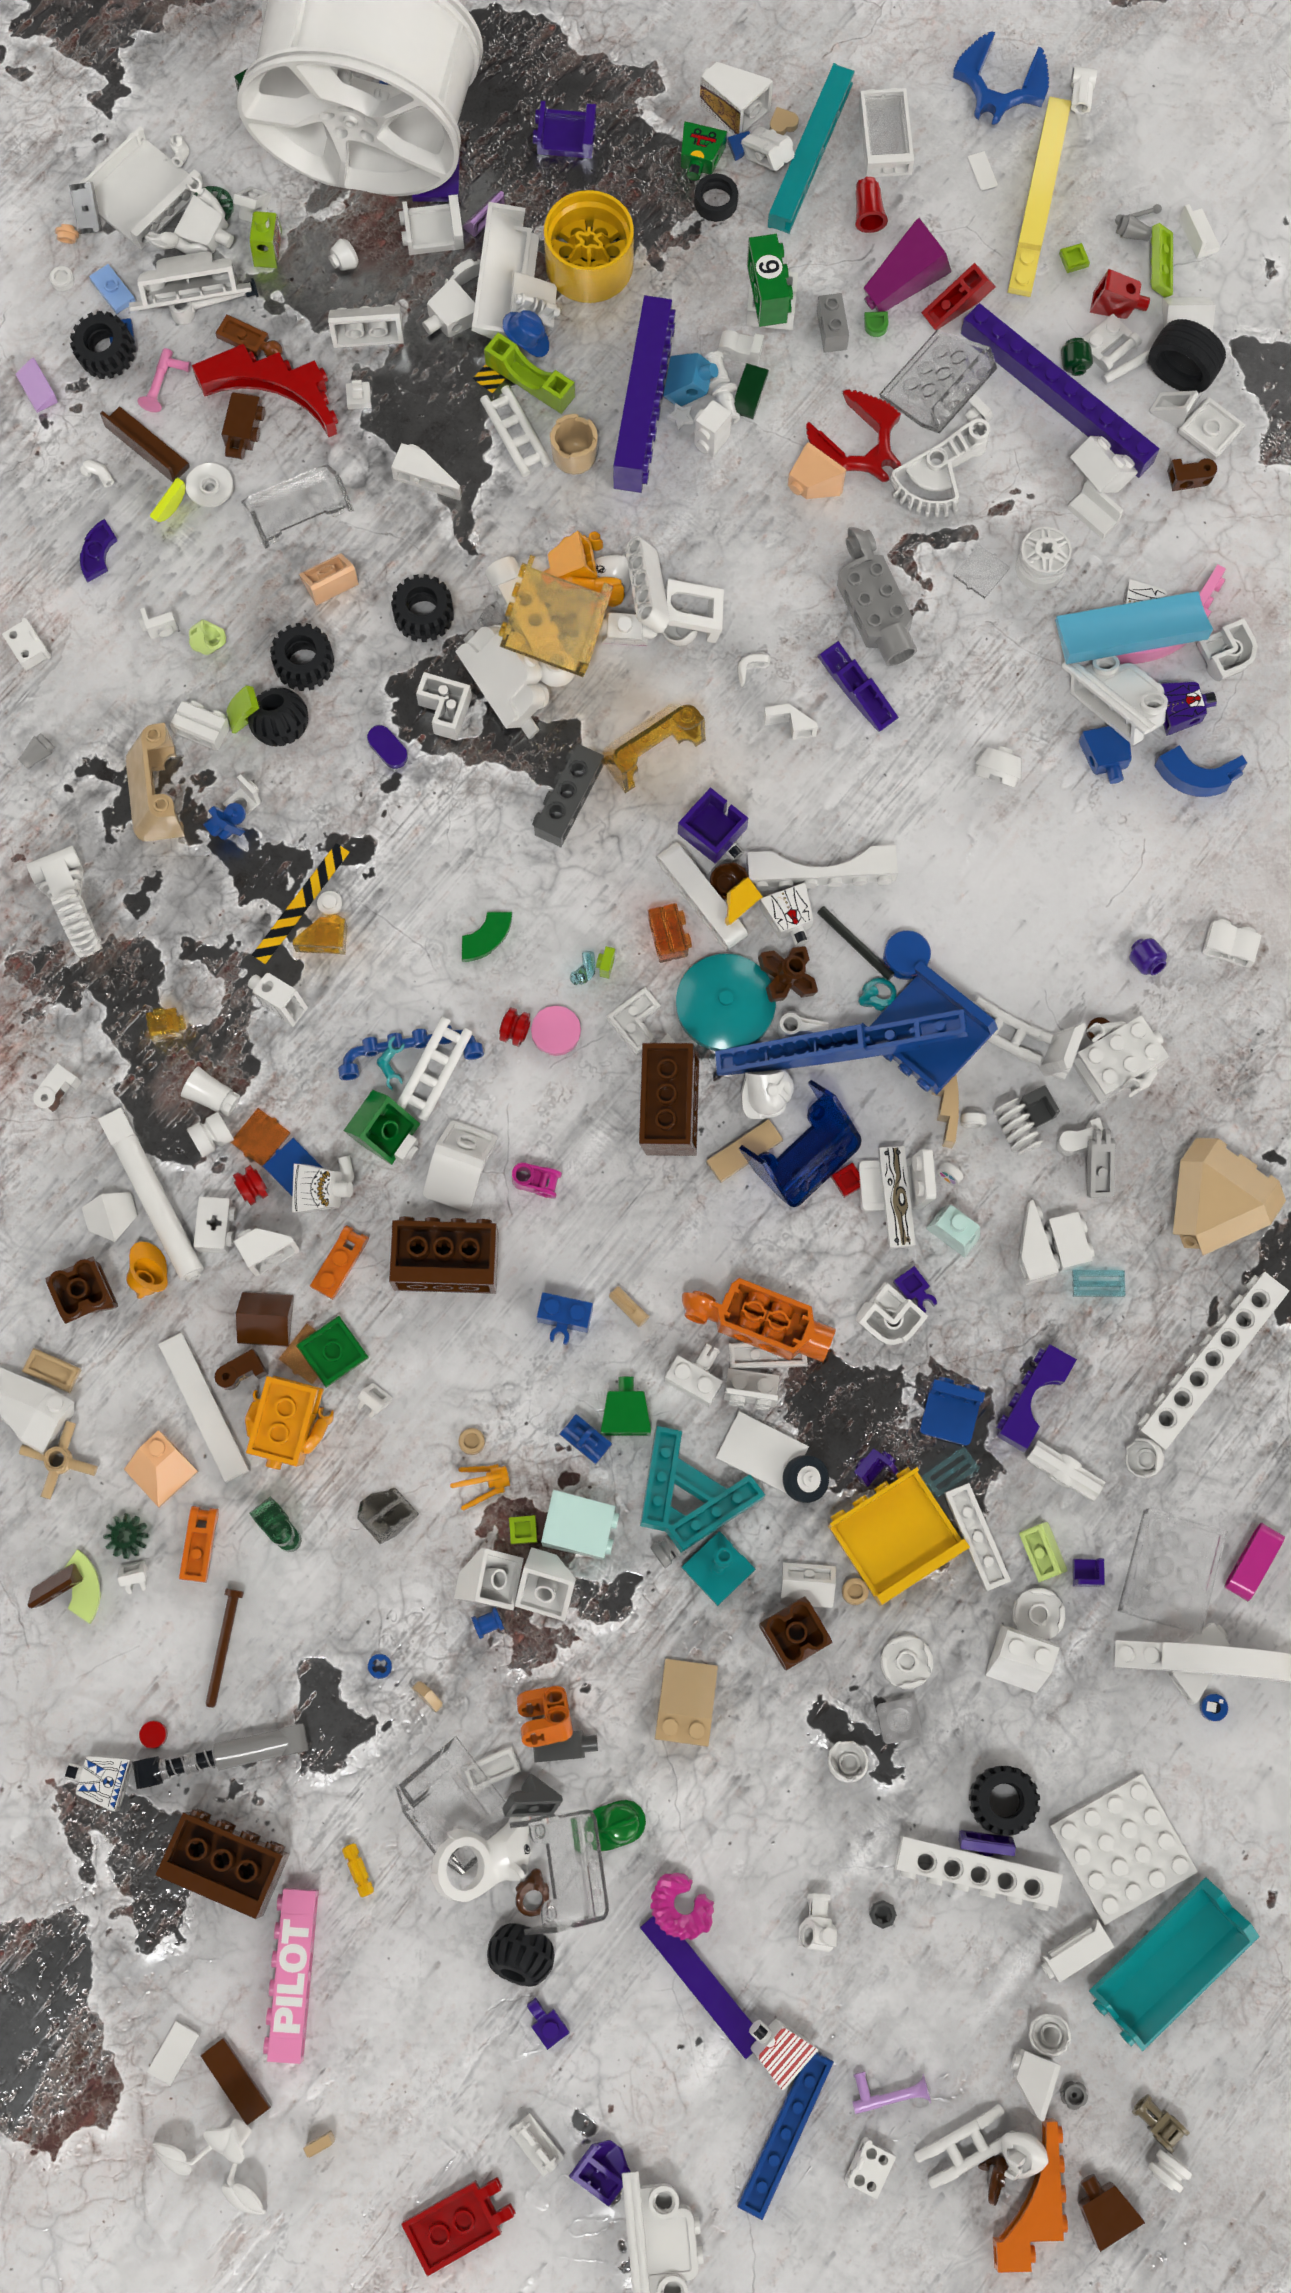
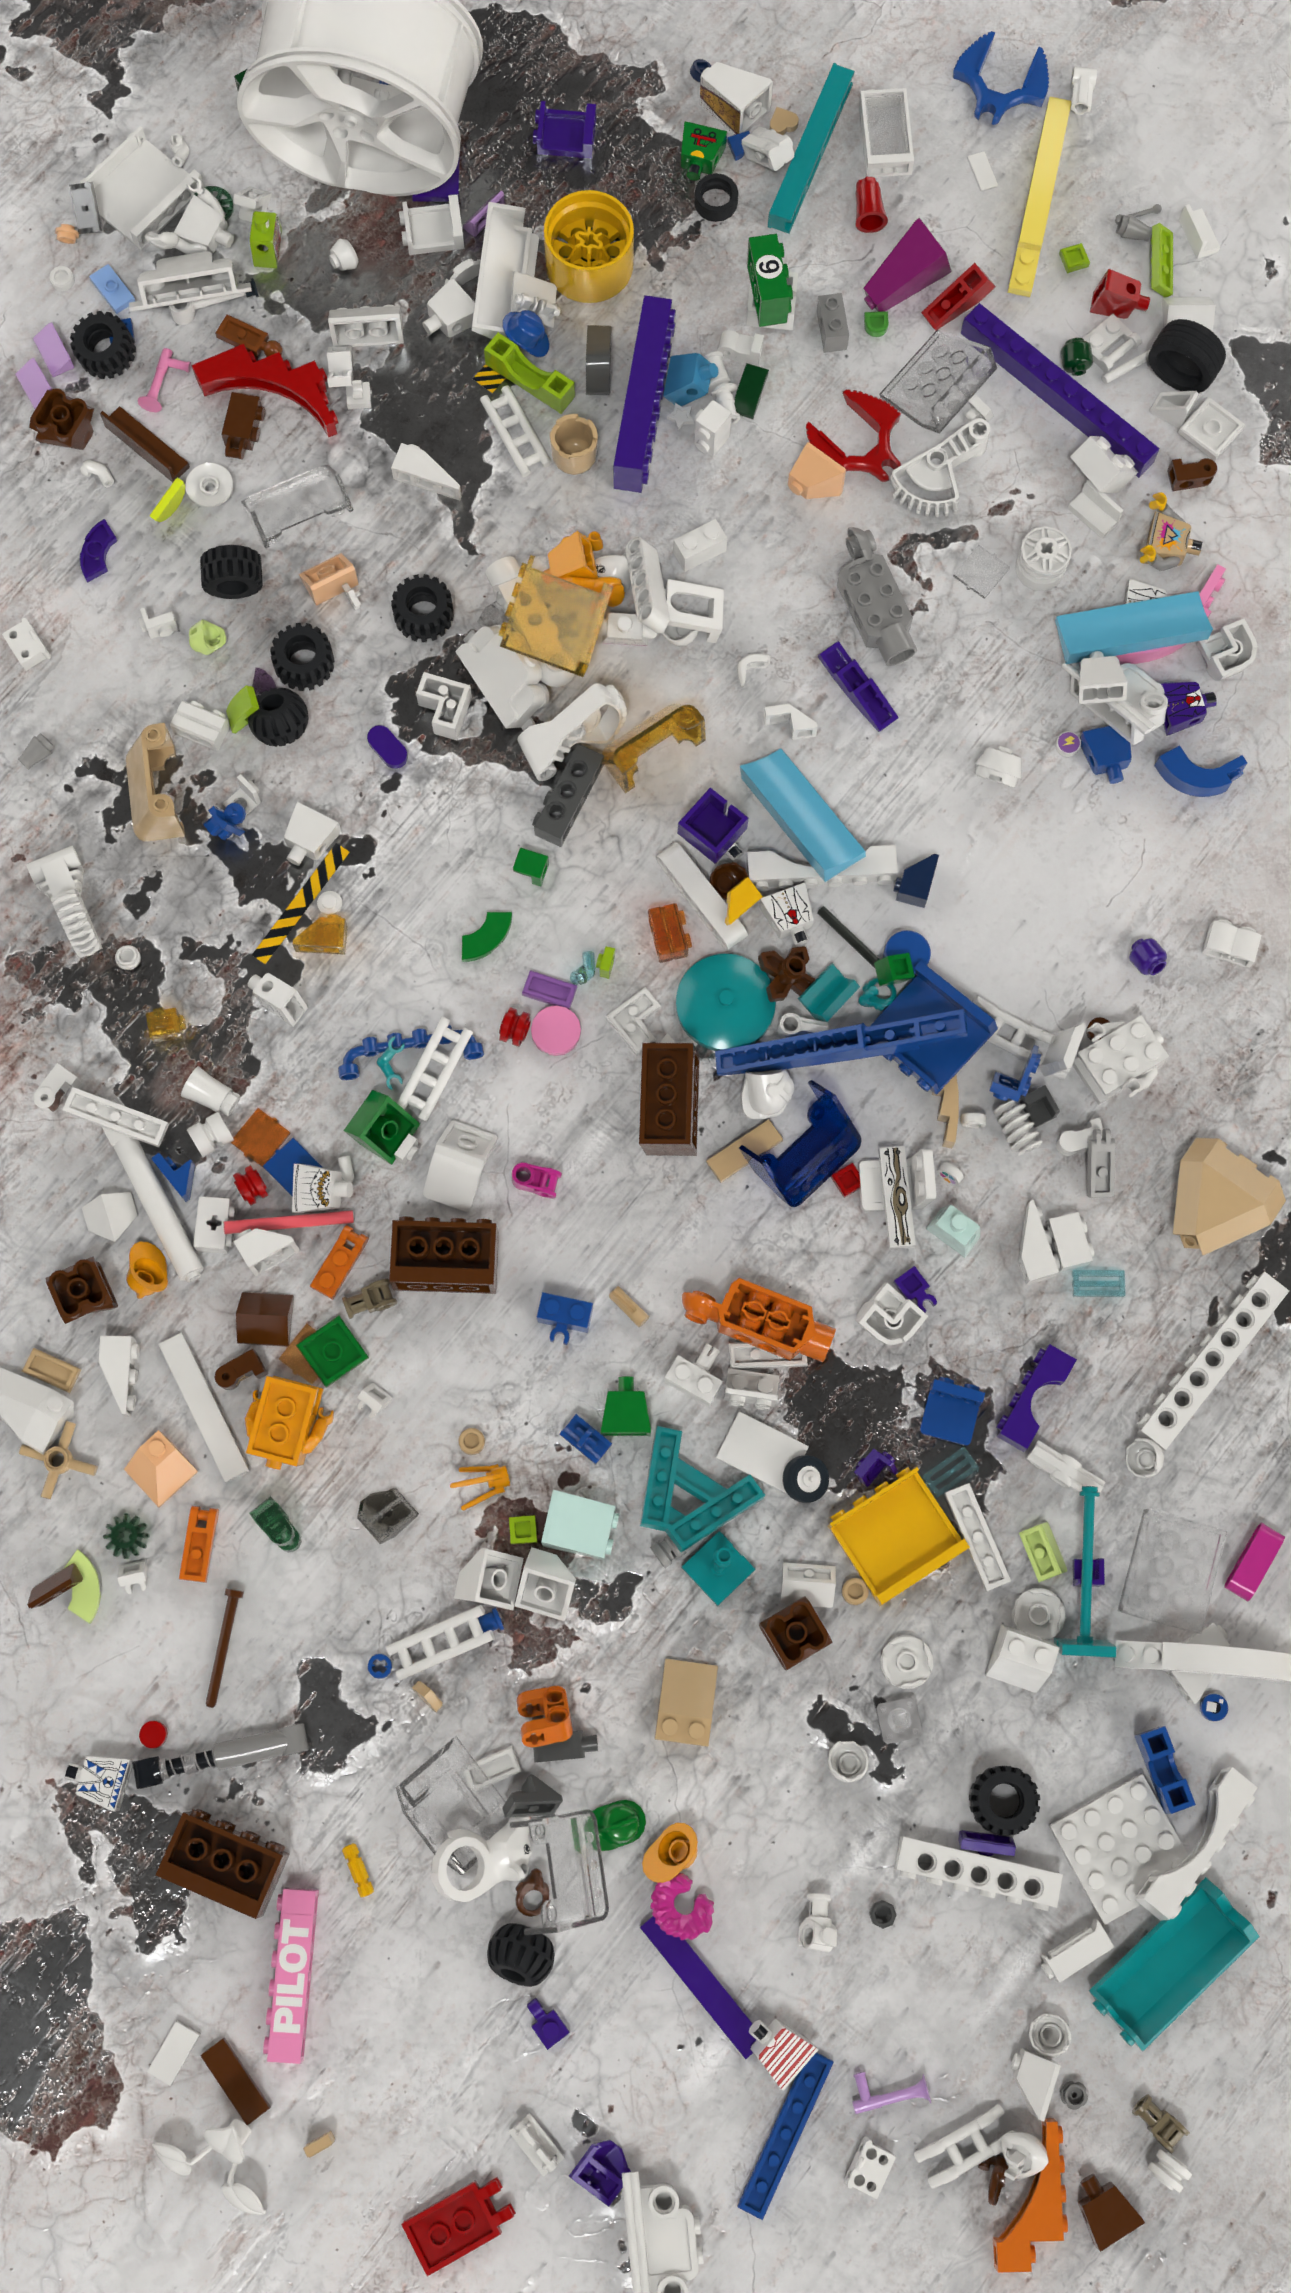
none -> reddish brown piece [29,389,94,450]
none -> lavender slope [33,322,74,377]
none -> white plate [63,1087,169,1147]
none -> white slope [98,1336,140,1417]
none -> white plate [115,945,141,970]
none -> blue slope [151,1153,195,1202]
none -> black tyre [200,545,263,599]
none -> coral piece [223,1210,354,1234]
none -> clear purple tile [252,668,276,694]
none -> white torso [284,802,341,866]
none -> white slope [327,345,353,387]
none -> white piece [342,583,361,610]
none -> dark tan connector [342,1278,397,1319]
none -> white bar [386,1605,495,1681]
none -> green panel [513,848,549,887]
none -> white arm [517,683,627,781]
none -> medium lavender tile [522,970,577,1010]
none -> dark grey beam [586,325,611,395]
none -> light orange piece [642,1823,698,1883]
none -> white brick [673,519,727,572]
none -> dark blue tile [690,59,711,82]
none -> medium azure arch [740,749,866,882]
none -> teal panel [798,964,860,1022]
none -> green panel [874,953,915,987]
none -> dark blue slope [893,854,939,908]
none -> blue bracket [989,1045,1041,1102]
none -> teal tile [1054,1486,1116,1658]
none -> tile [1055,731,1081,757]
none -> white torso [1078,651,1127,704]
none -> blue arch [1135,1726,1196,1814]
none -> white arch [1135,1767,1258,1921]
none -> torso [1140,492,1203,571]

